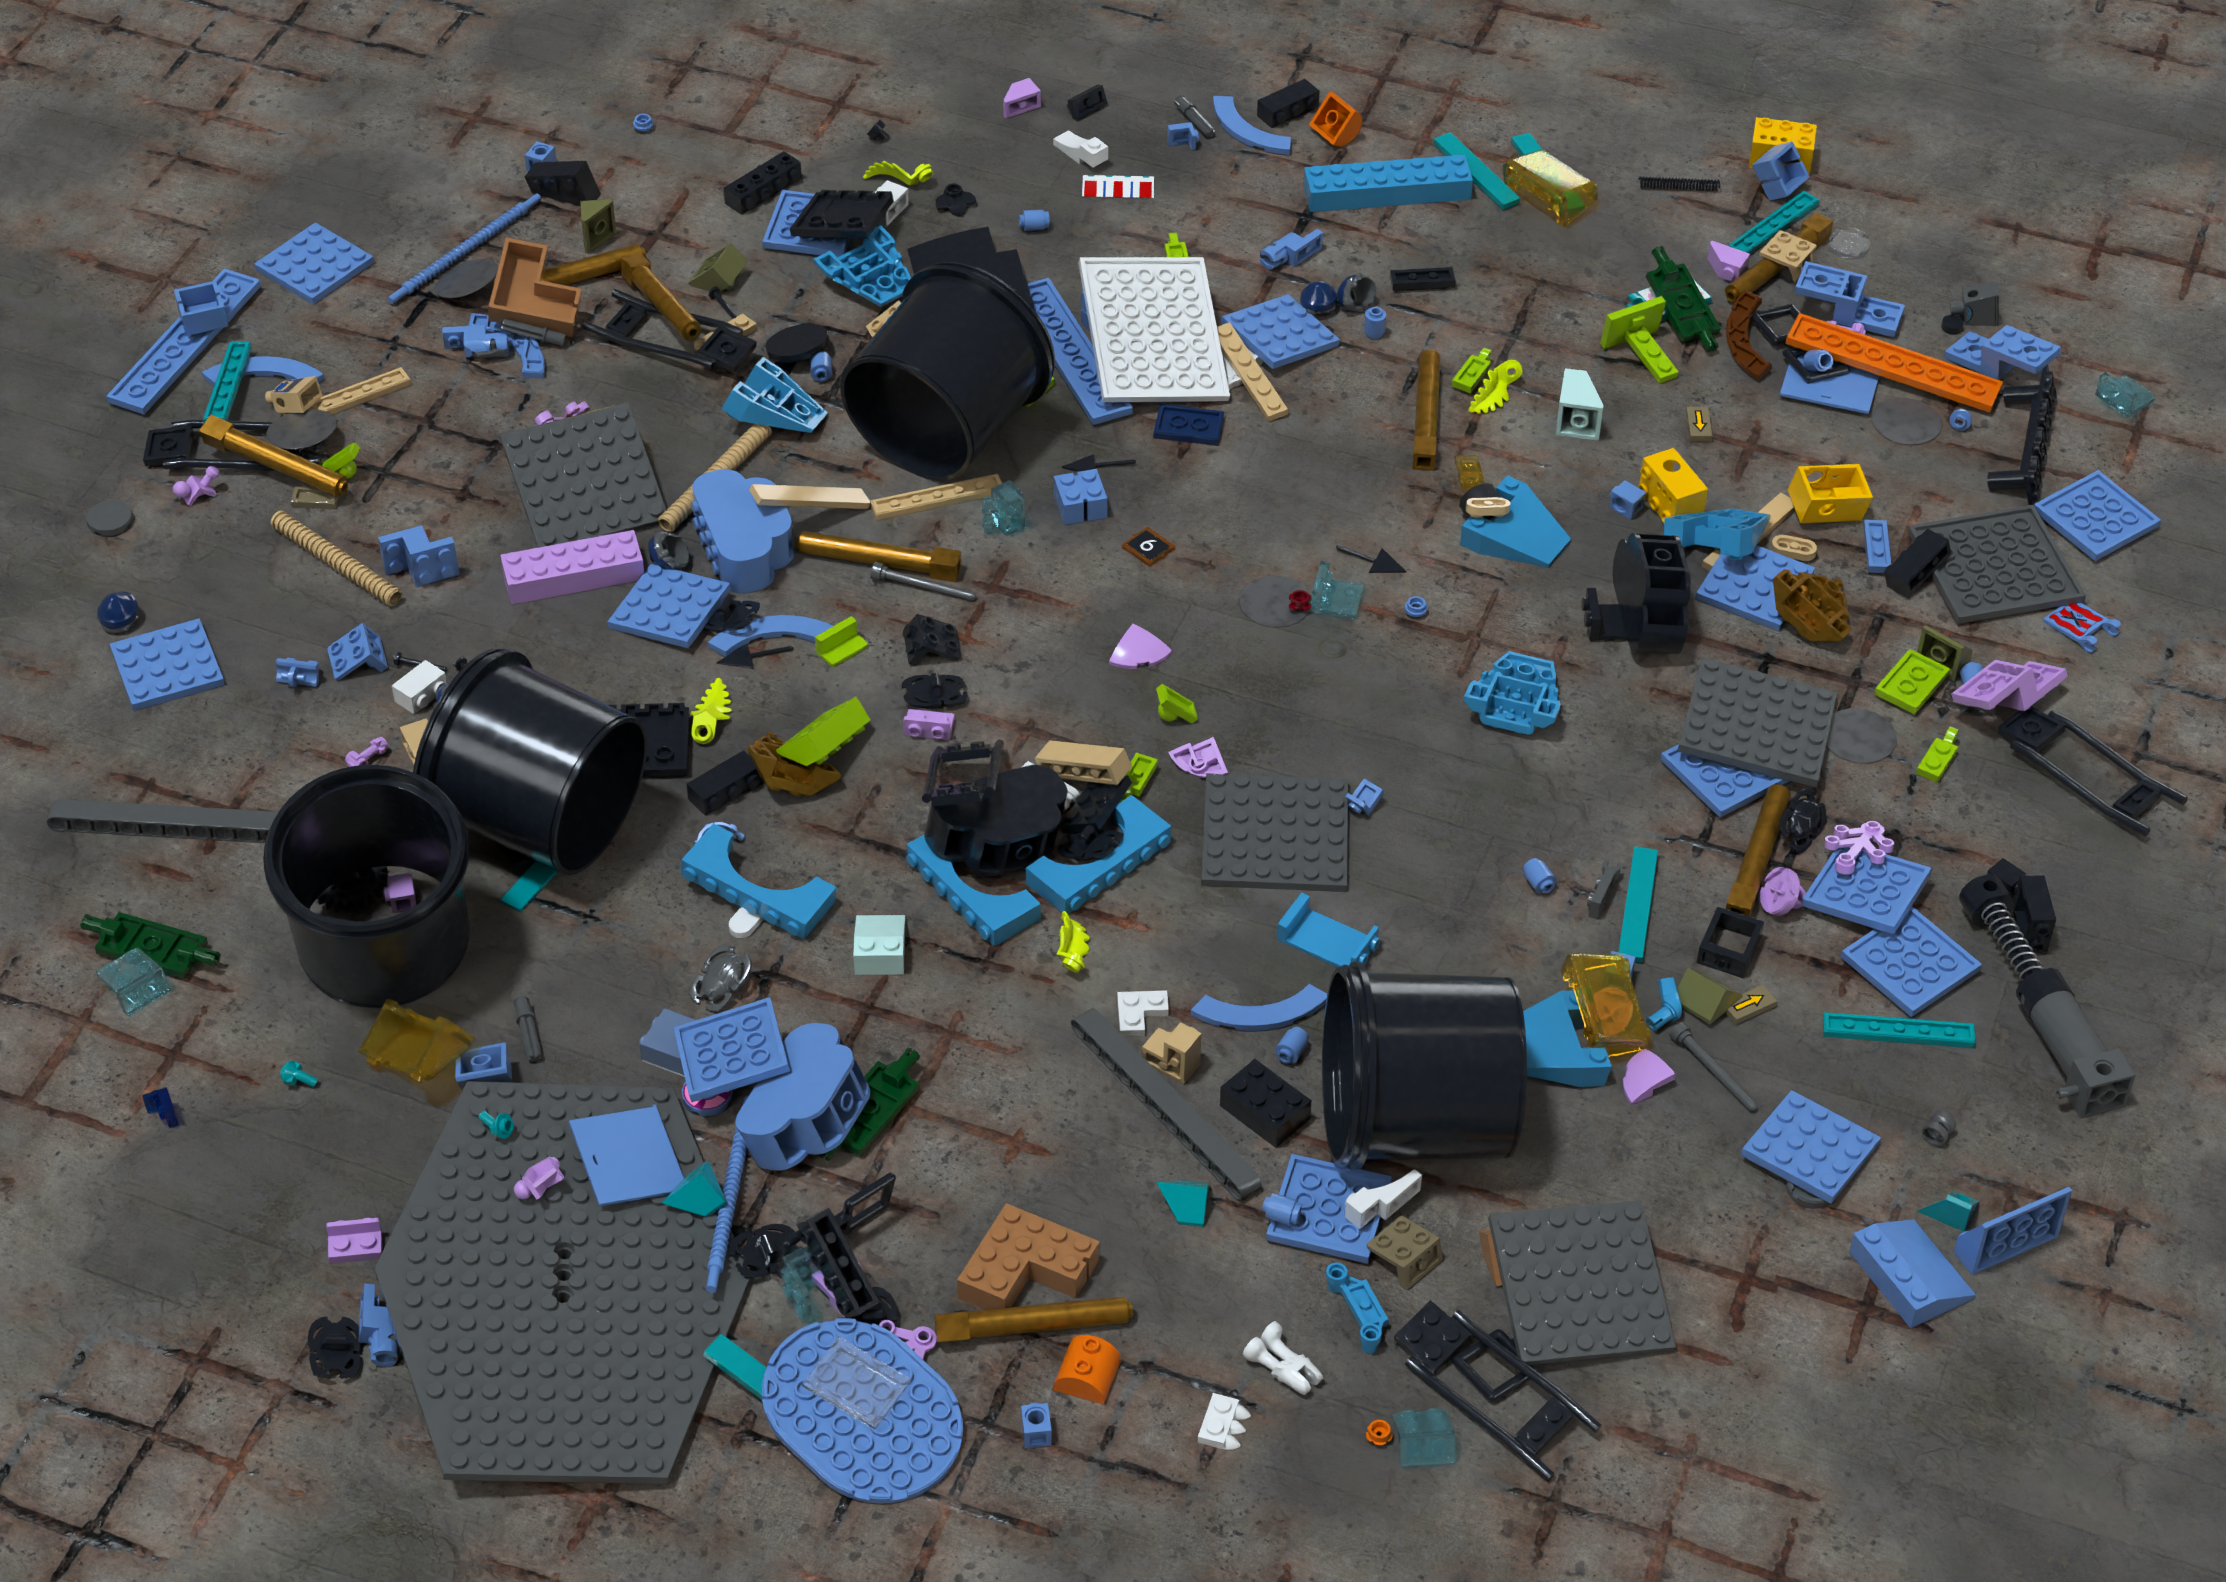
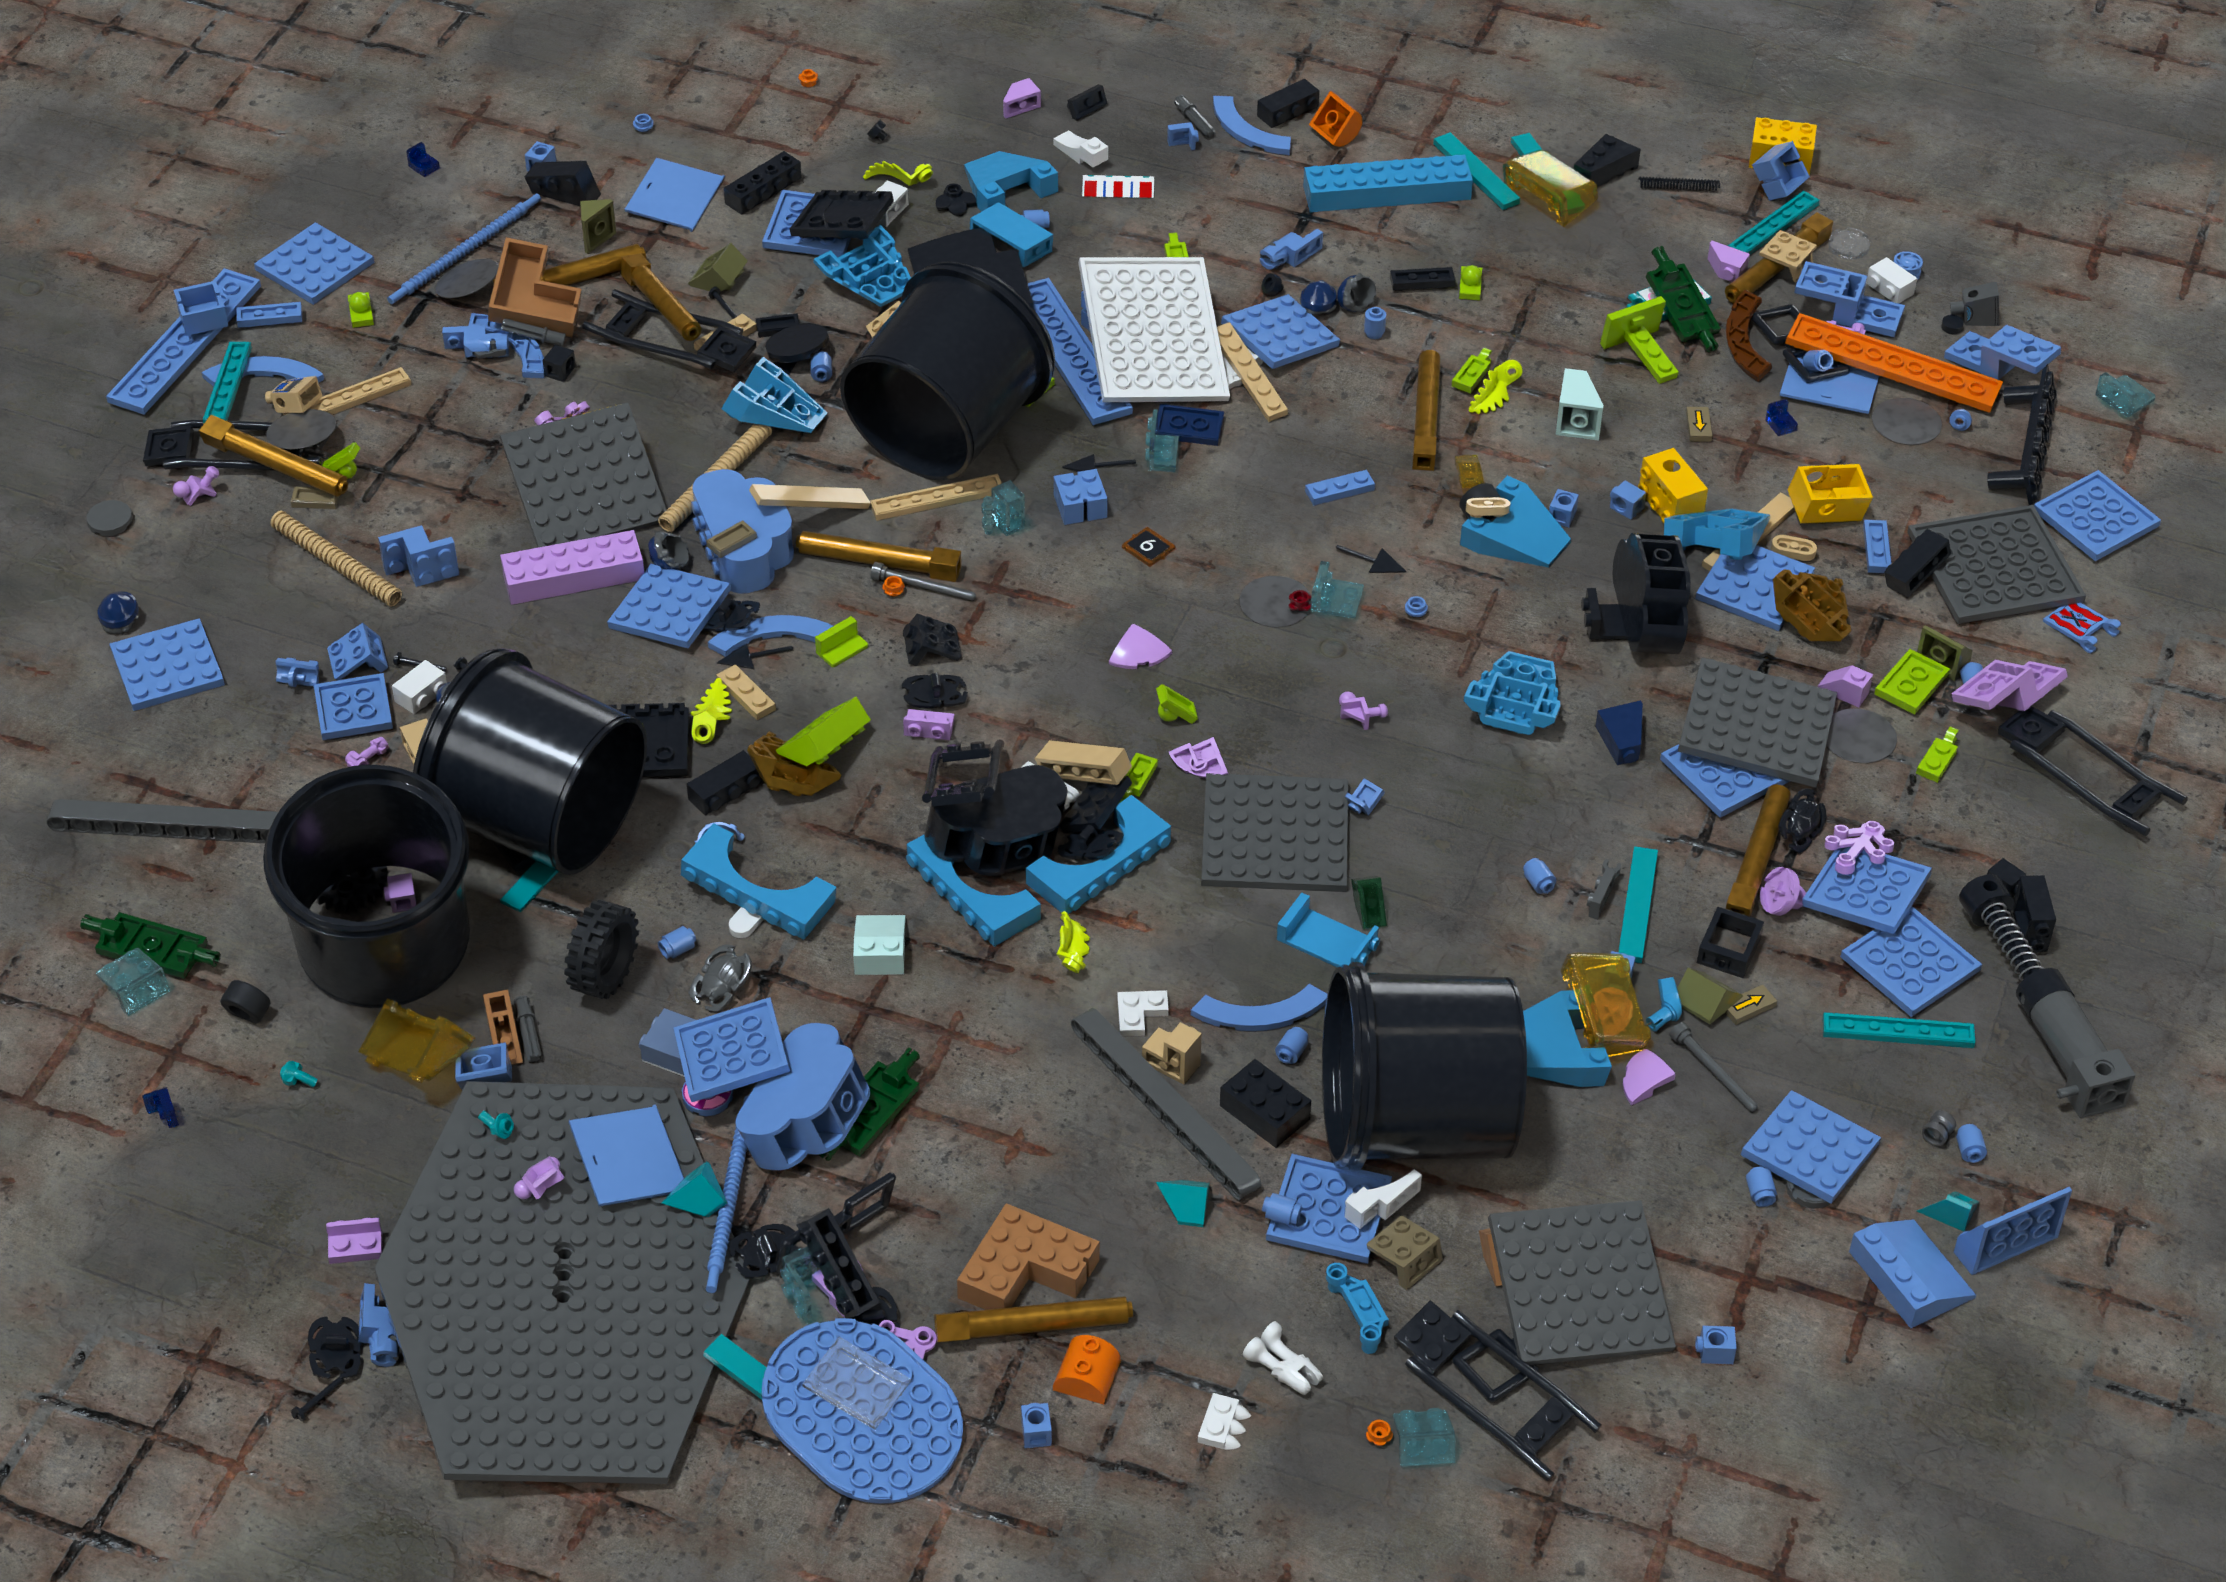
none -> black tyre [220,980,271,1024]
none -> medium blue plate [237,302,302,328]
none -> black piece [291,1377,345,1421]
none -> medium blue plate [314,673,393,740]
none -> lime tile [348,292,374,328]
none -> clear blue bracket [406,142,440,177]
none -> medium nougat slope [483,990,523,1065]
none -> black brick [543,345,576,382]
none -> black tyre [564,900,639,999]
none -> medium blue piece [625,158,725,232]
none -> medium blue brick [658,926,696,959]
none -> dark tan tile [706,520,757,558]
none -> tan plate [716,664,776,720]
none -> black tile [755,313,800,338]
none -> orange plate [798,69,818,87]
none -> orange plate [882,576,905,597]
none -> dark azure wedge [964,151,1058,212]
none -> dark azure panel [970,202,1053,267]
none -> clear light blue bracket [1145,409,1179,472]
none -> black tile [1261,273,1284,296]
none -> medium blue plate [1305,470,1375,506]
none -> lavender piece [1339,691,1388,730]
none -> clear green slope [1351,876,1387,929]
none -> lime tile [1459,265,1482,300]
none -> medium blue brick [1549,489,1579,528]
none -> black wedge [1572,134,1641,191]
none -> dark blue slope [1595,700,1643,765]
none -> medium blue brick [1695,1326,1736,1364]
none -> medium blue brick [1746,1167,1777,1207]
none -> clear blue bracket [1765,399,1798,436]
none -> lavender slope [1818,665,1873,708]
none -> white brick [1866,257,1917,304]
none -> medium blue wheel [1893,251,1923,280]
none -> medium blue brick [1956,1124,1987,1163]

